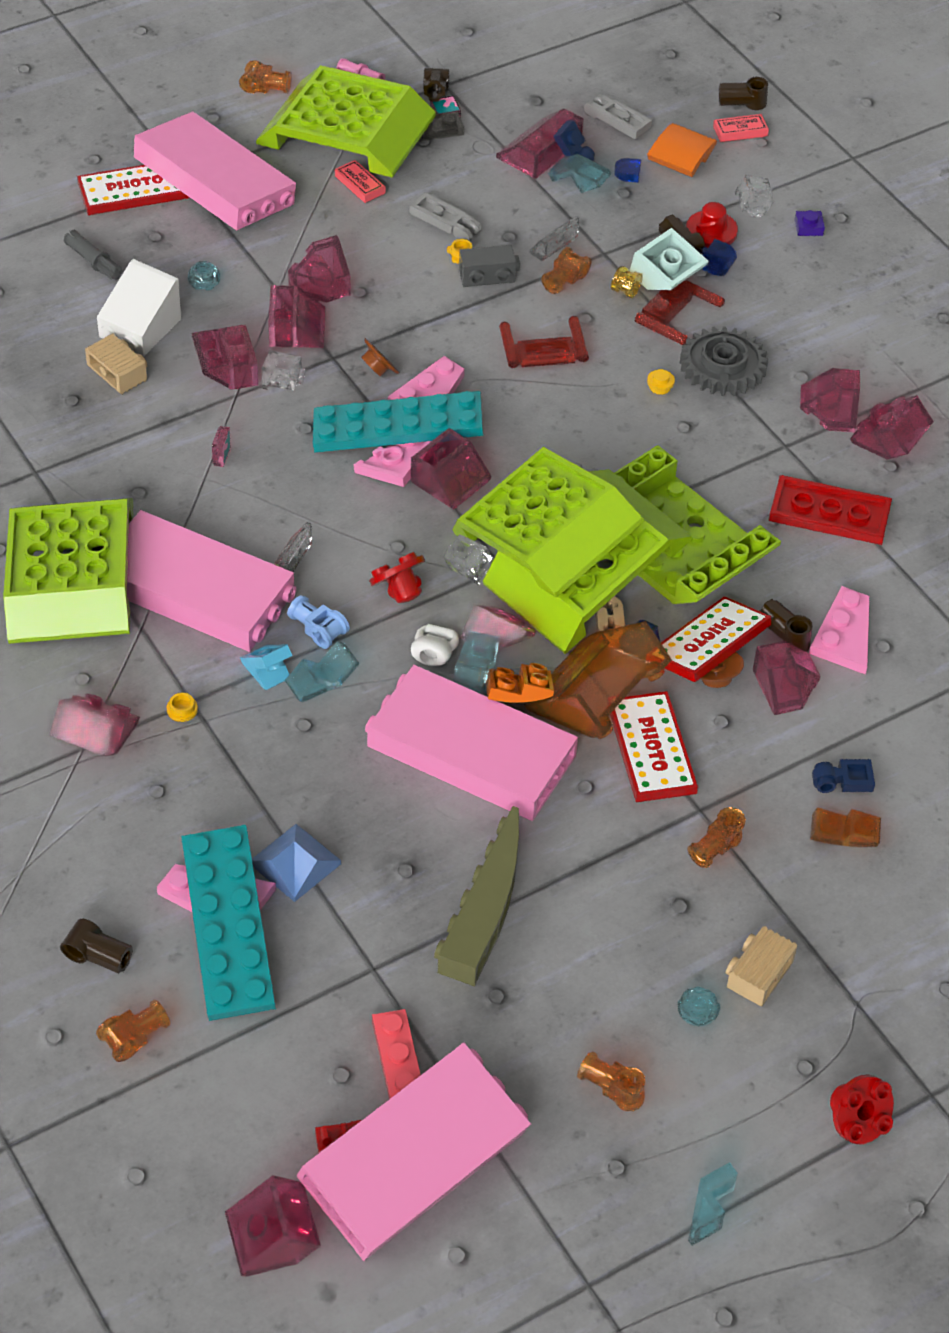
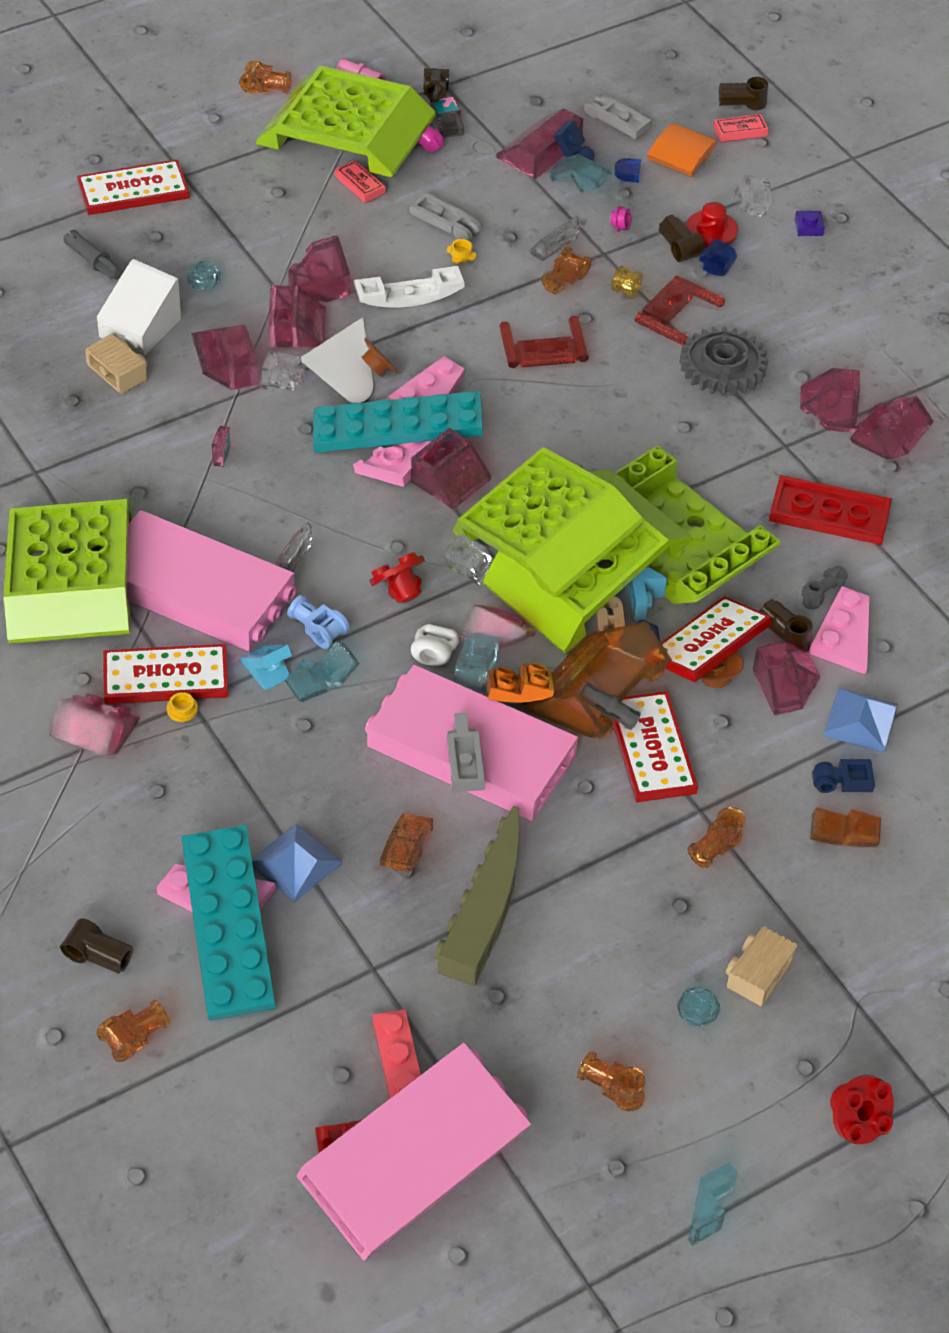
bright pink brick [134,112,296,231] -> none
clear pink slope [225,1175,321,1277] -> none
dark grey brick [459,245,520,287] -> none
light aqua slope [629,228,709,290] -> none
yellow plate [647,369,675,395] -> none
none -> tile [103,644,228,704]
none -> white sticker [299,317,374,403]
none -> white slope [354,266,465,308]
none -> clear orange slope [380,813,433,871]
none -> dark pink plate [418,126,443,152]
none -> light grey hinge [447,713,485,792]
none -> dark grey pin [578,682,641,730]
none -> dark pink plate [610,206,631,232]
none -> medium azure slope [627,566,667,622]
none -> dark grey bar [802,565,848,610]
none -> medium blue slope [824,688,898,753]

